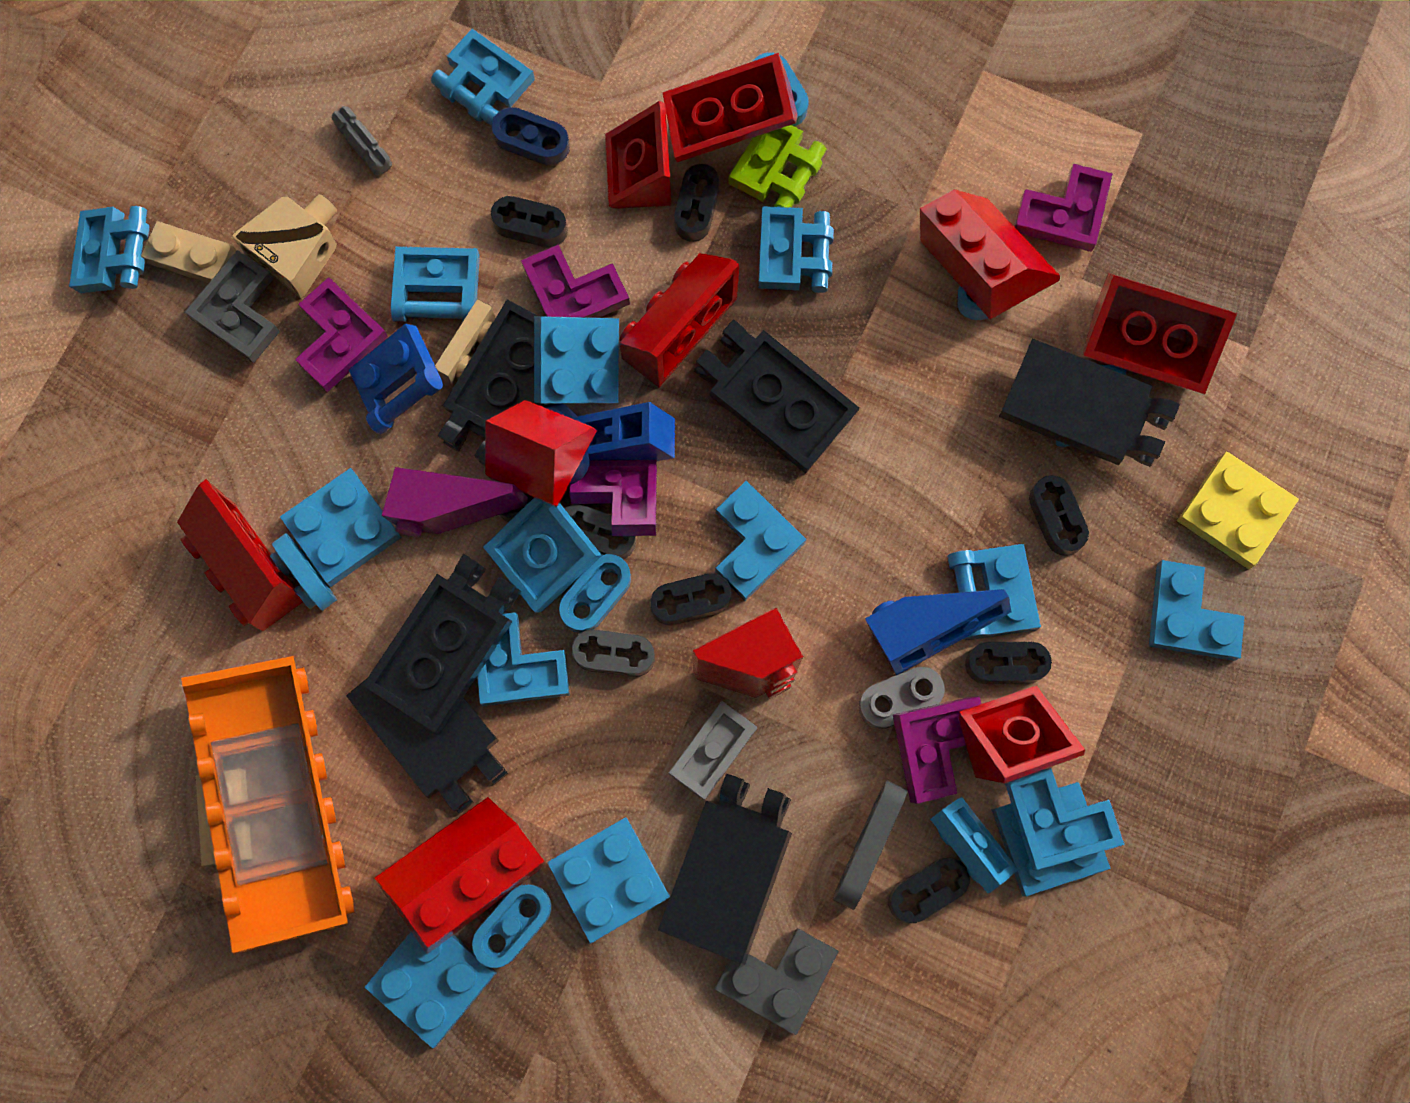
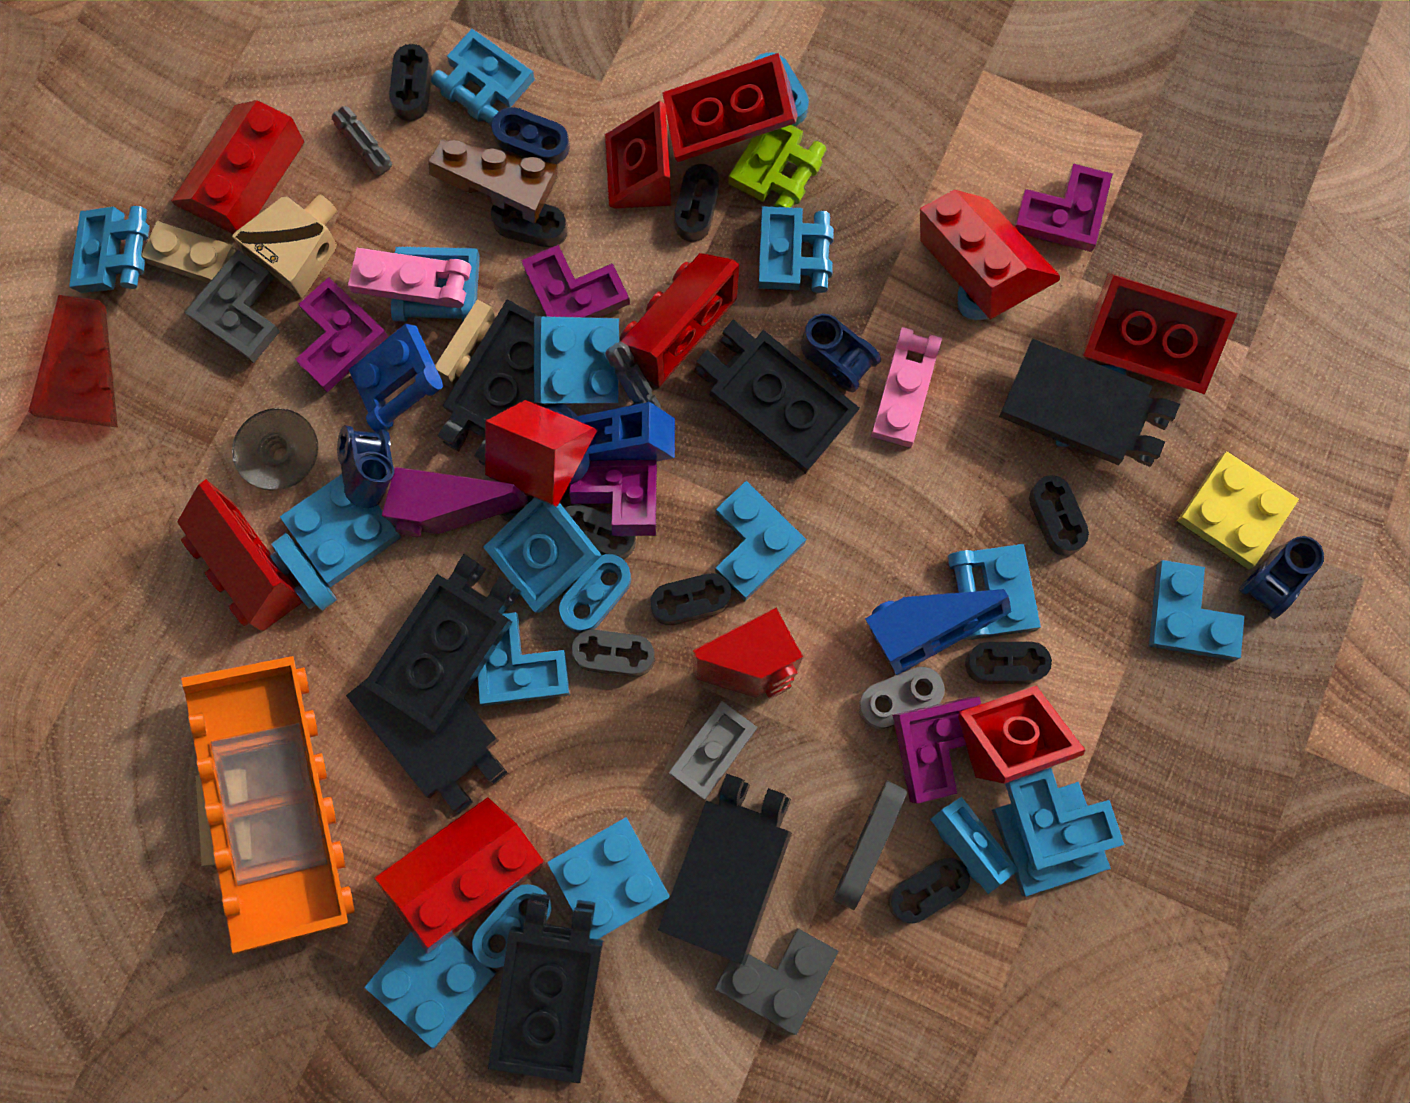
none -> clear red wing [28,295,118,428]
none -> red slope [171,100,305,234]
none -> clear smoke dish [232,408,319,491]
none -> dark blue piece [337,425,394,509]
none -> bright pink plate [348,248,472,308]
none -> black beam [389,44,432,121]
none -> wing [429,139,558,224]
none -> black tile [488,893,603,1084]
none -> dark grey axle [605,342,661,409]
none -> dark blue piece [801,313,881,392]
none -> bright pink plate [871,327,942,448]
none -> dark blue piece [1239,536,1324,619]

